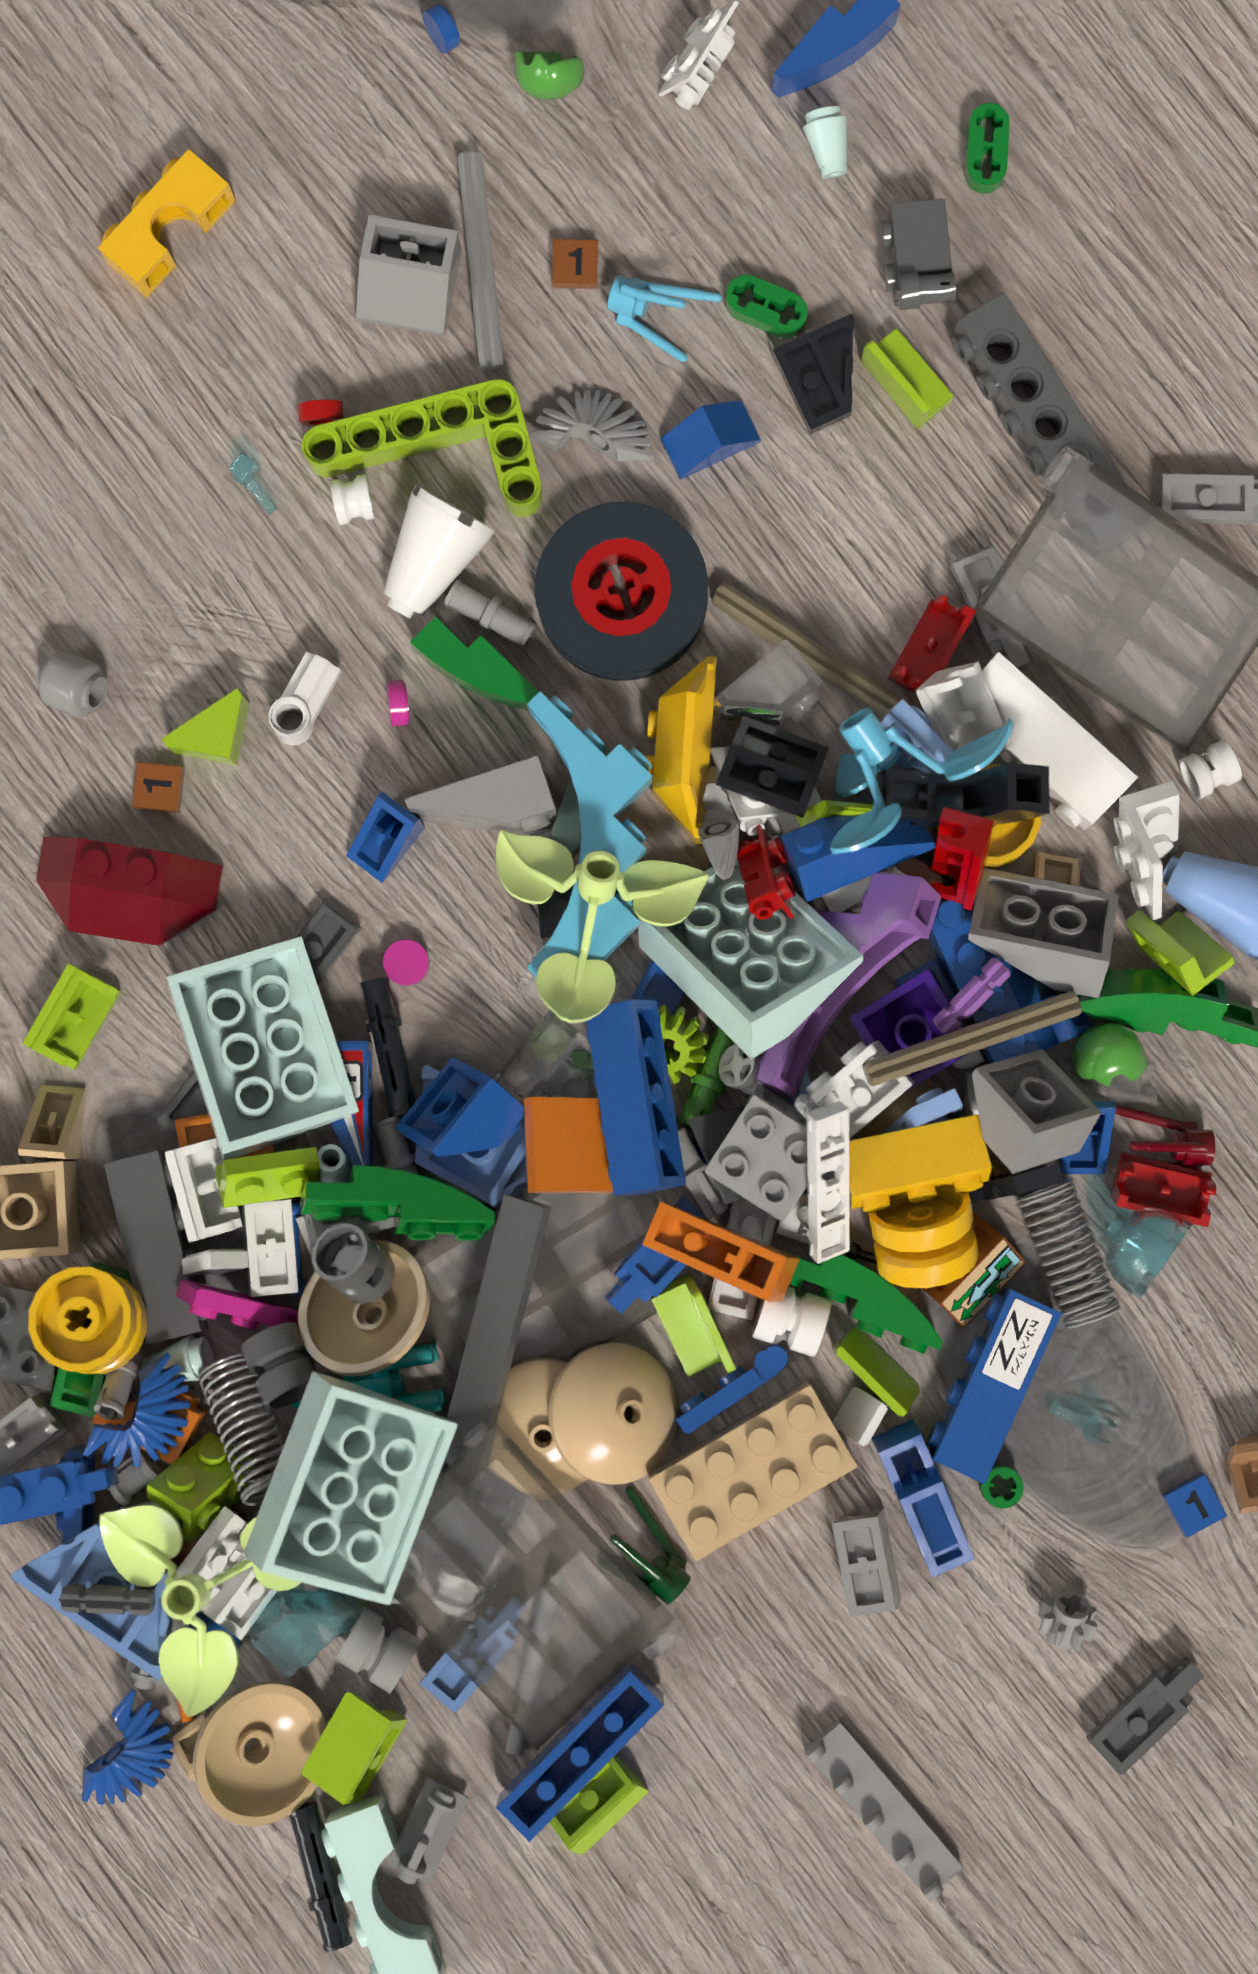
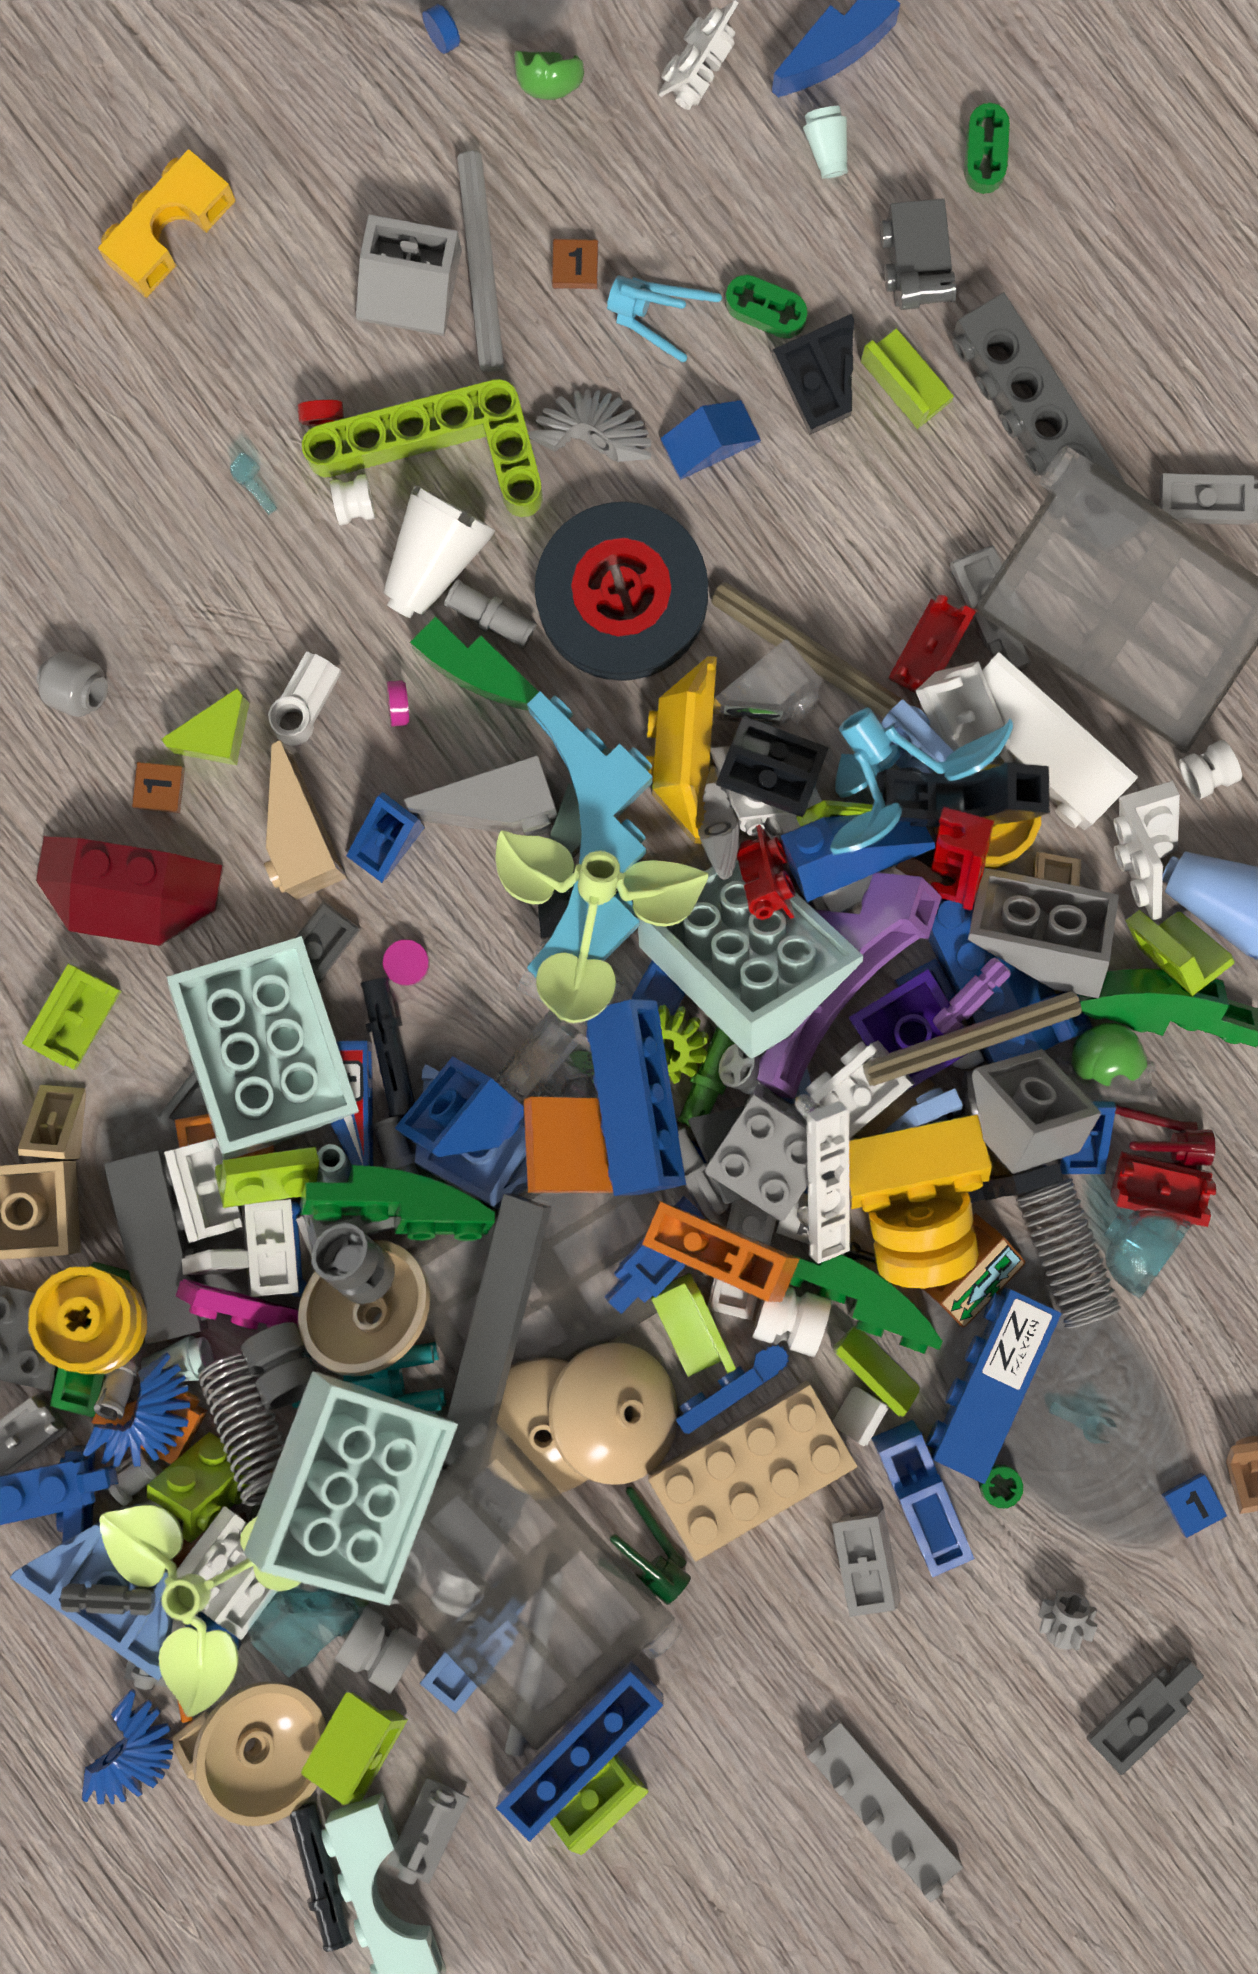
none -> tan slope [264,740,347,900]

